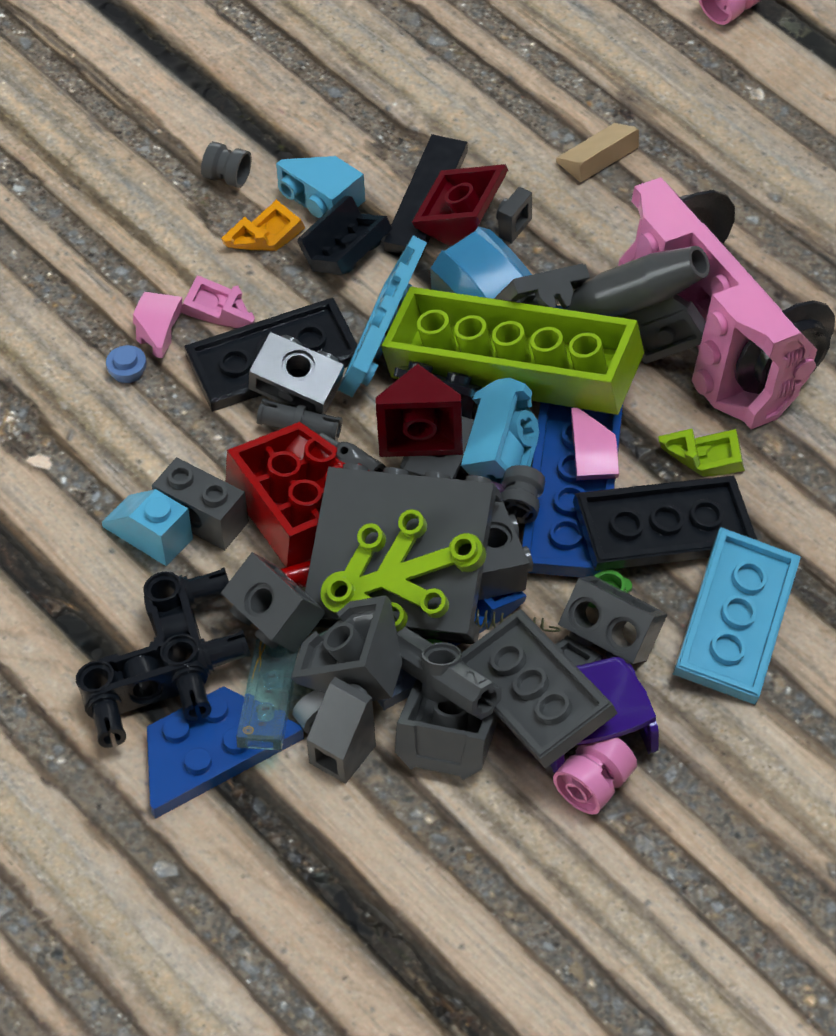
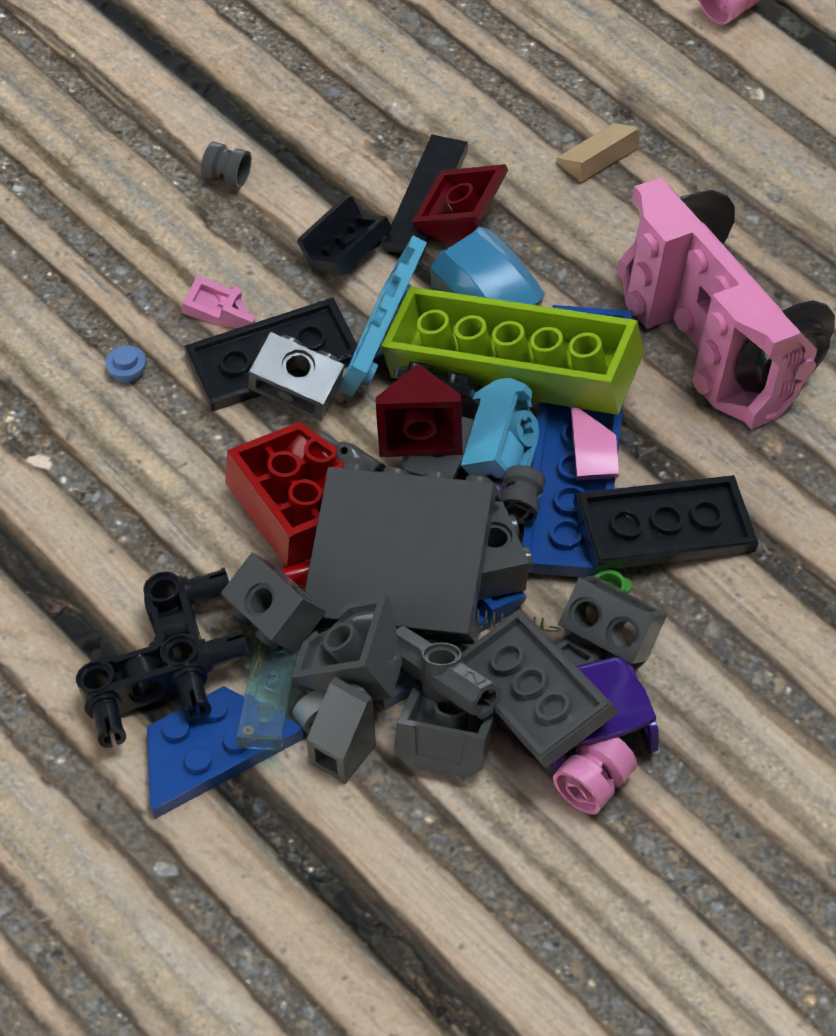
medium azure slope [102,489,193,566] -> none
bright pink slope [133,292,182,358] -> none
dark grey brick [152,457,249,551] -> none
light orange slope [221,199,305,251] -> none
dark grey pin [257,398,343,441] -> none
medium azure slope [276,156,366,218] -> none
lime plant [320,509,486,632] -> none
dark grey piece [494,263,590,309] -> none
dark grey plate [496,187,532,243] -> none
dark grey plate [565,246,710,364] -> none
lime slope [658,429,745,477] -> none
medium azure tile [673,527,801,705] -> none

